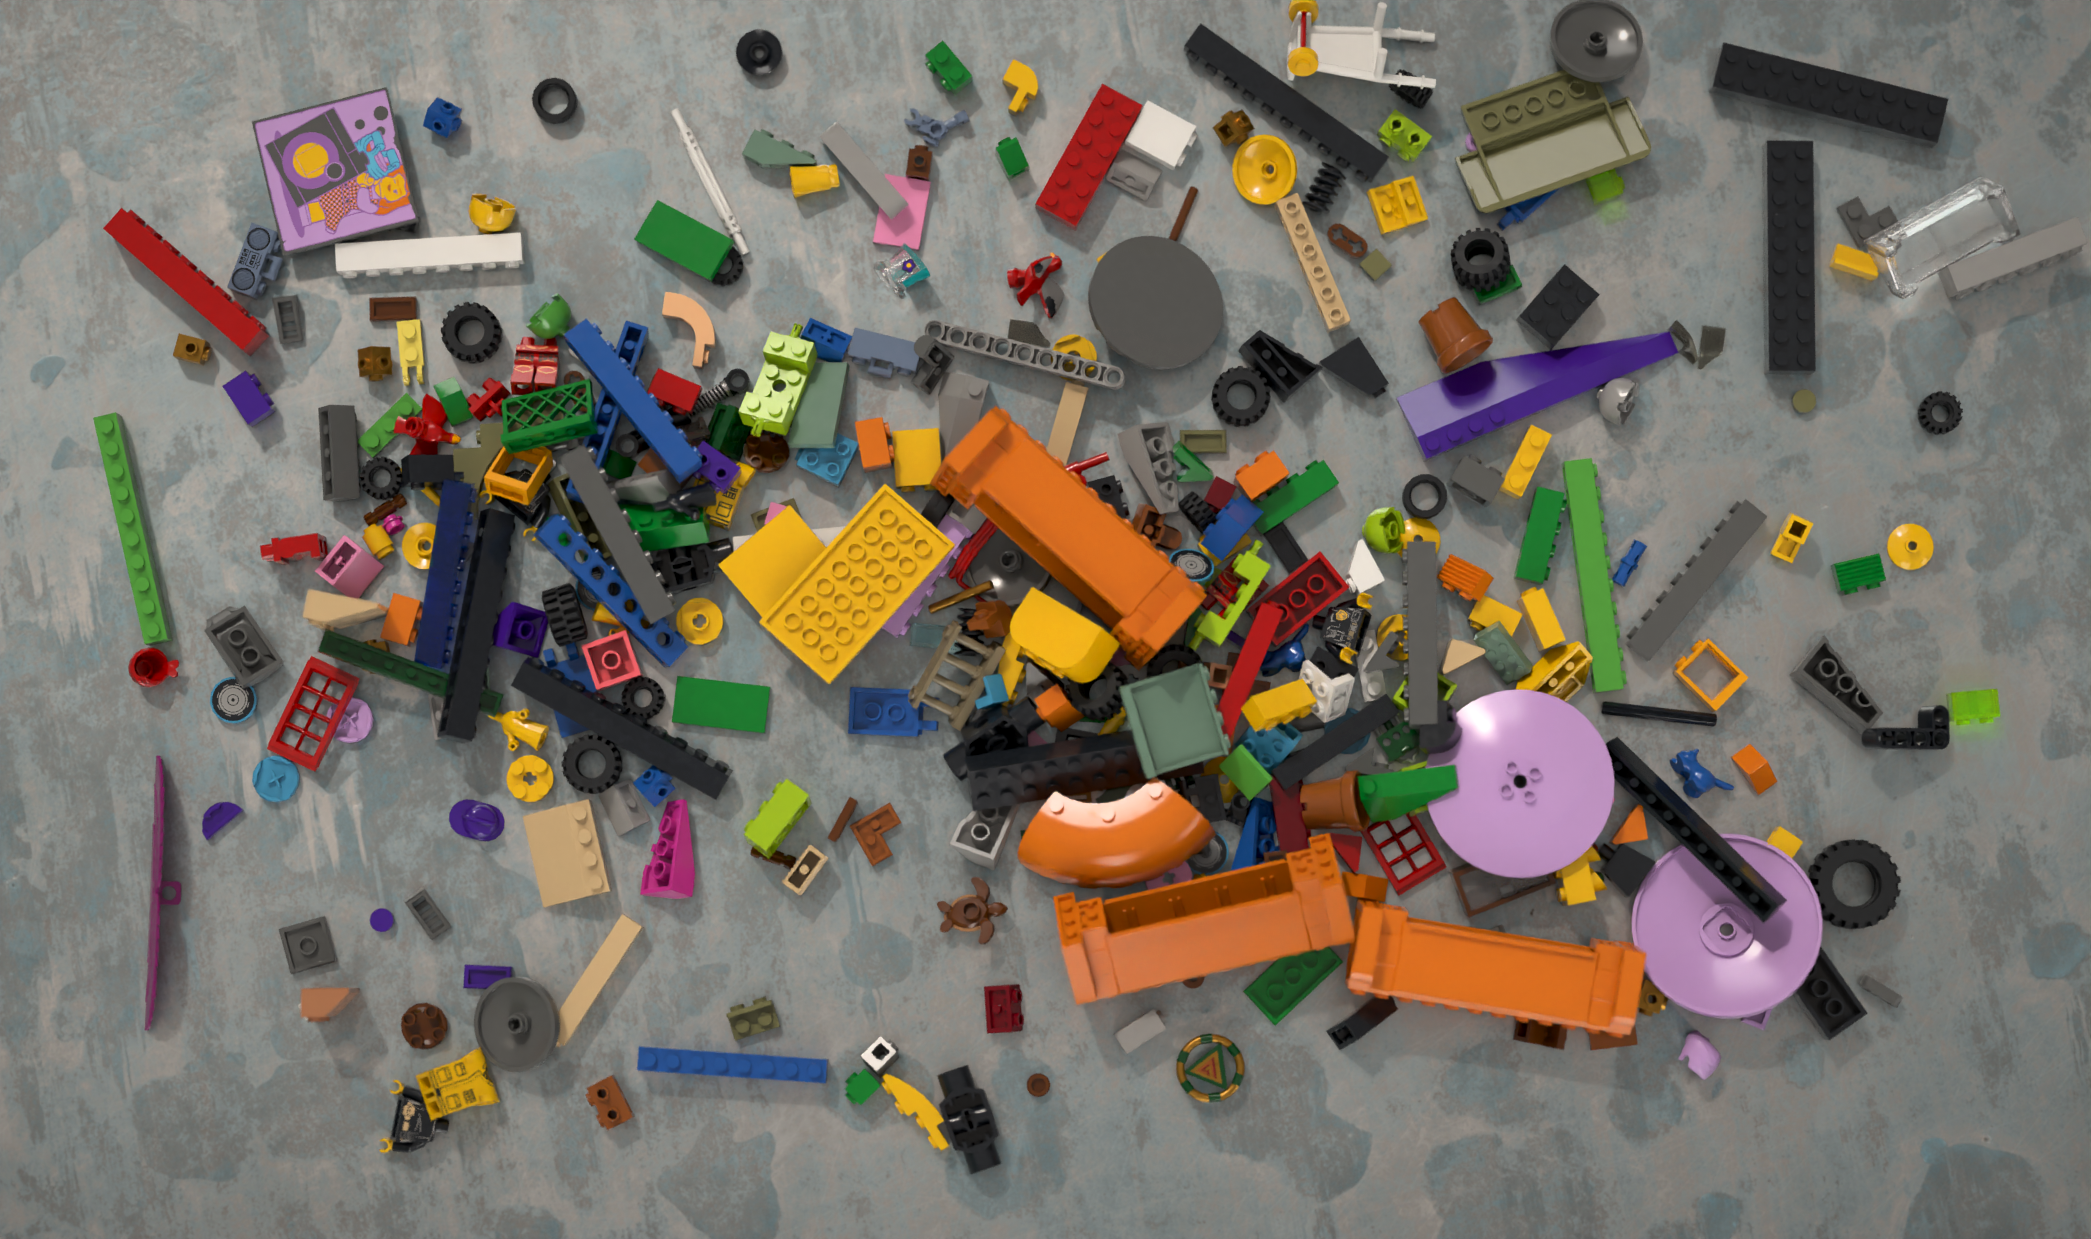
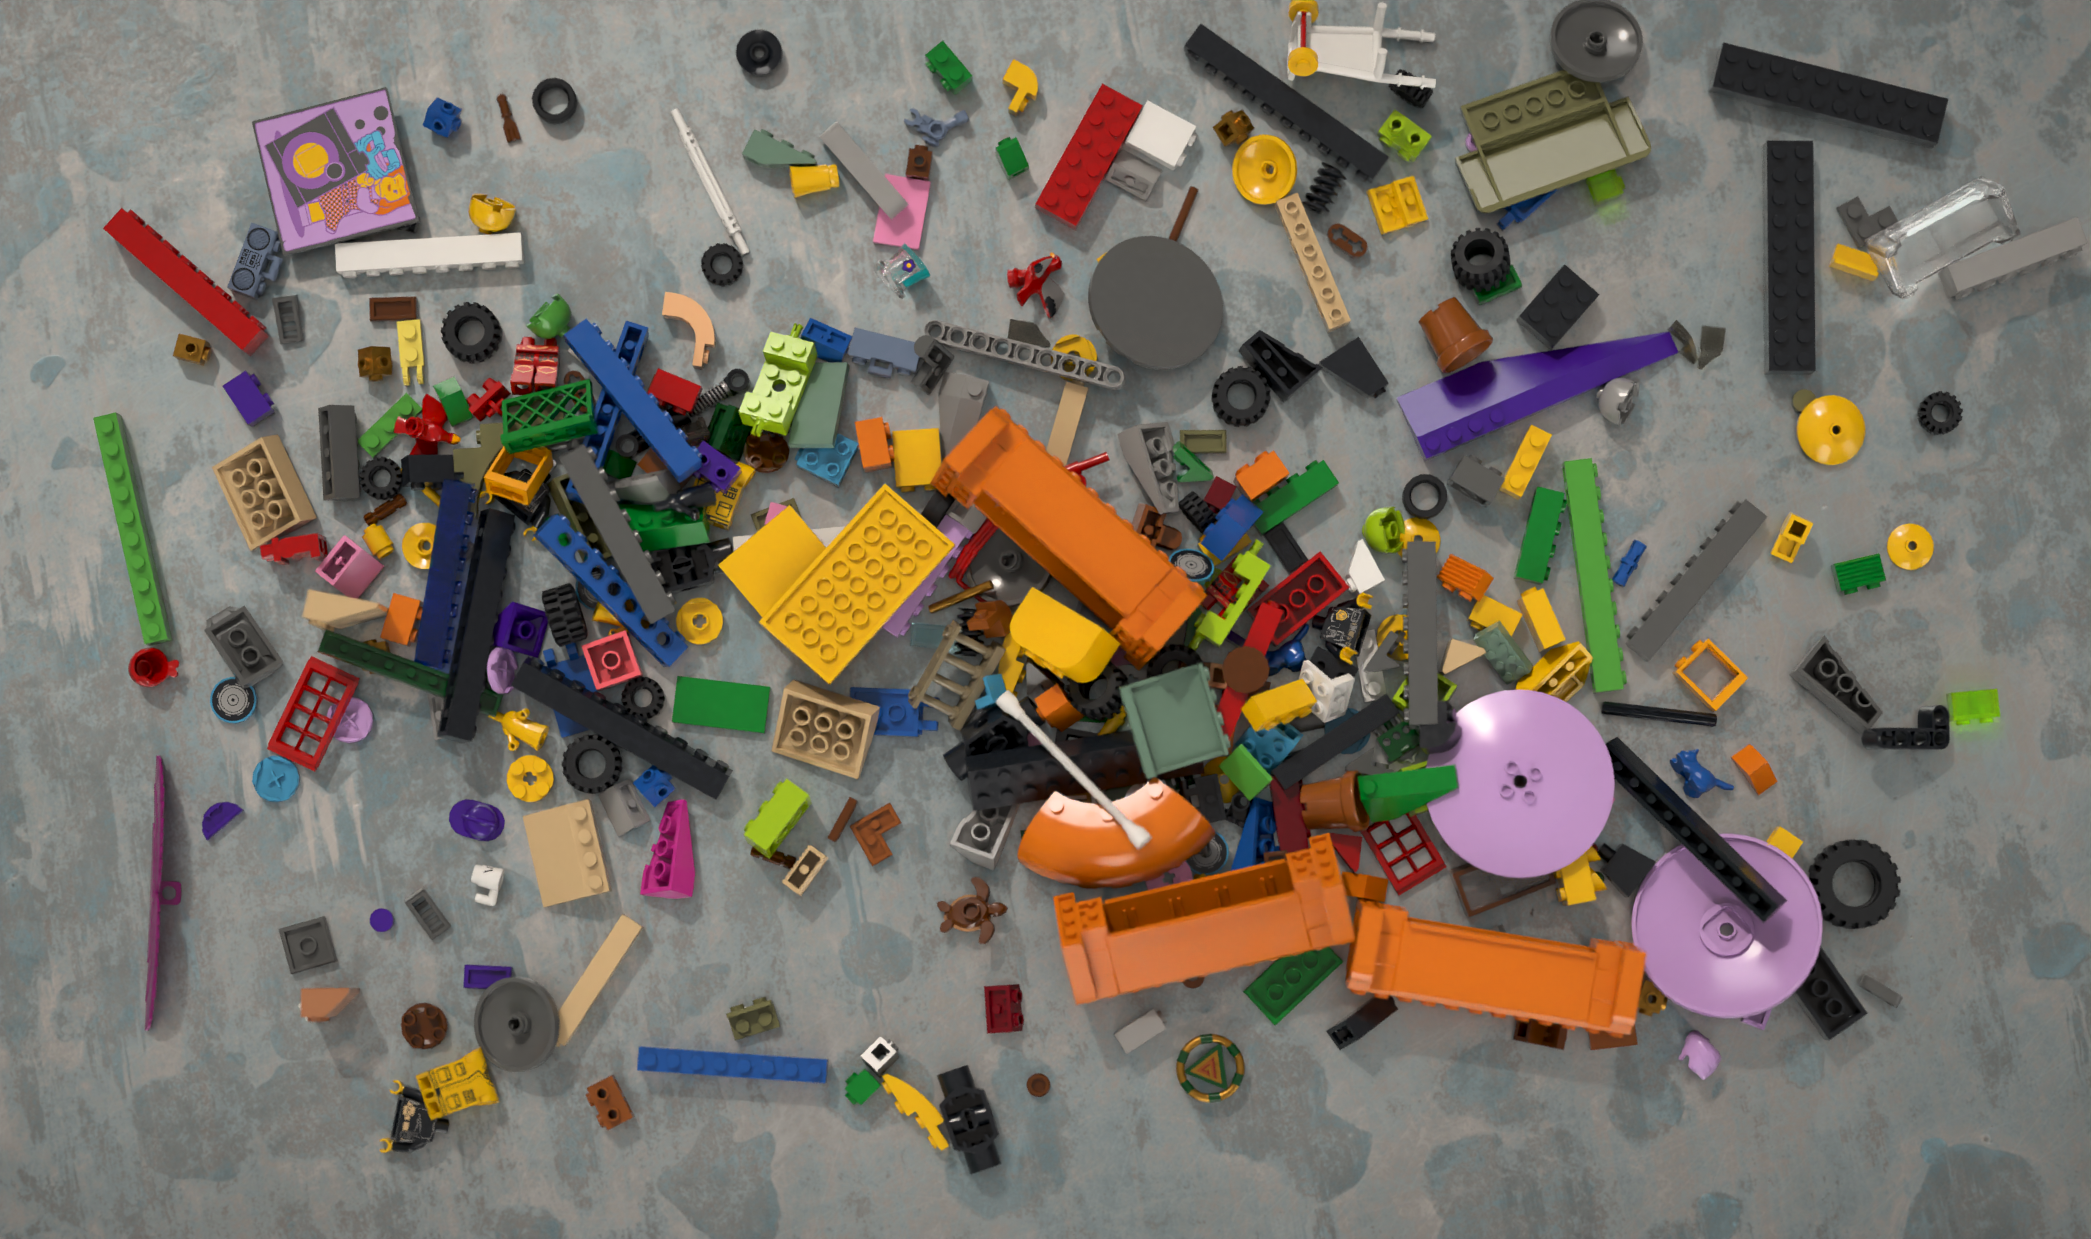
dark pink plate [382,514,404,535] -> none
green tile [634,200,734,282] -> none
black brick [1087,475,1130,519] -> none
olive tile [1359,248,1392,282] -> none
orange slope [1609,804,1648,845] -> none
none -> tan slope [212,434,317,551]
none -> white piece [471,865,505,906]
none -> lavender tile [487,647,518,694]
none -> reddish brown piece [496,93,521,143]
none -> tan slope [771,679,880,779]
none -> white hose [996,690,1152,850]
none -> reddish brown tile [1222,646,1269,693]
none -> yellow dish [1796,395,1865,465]

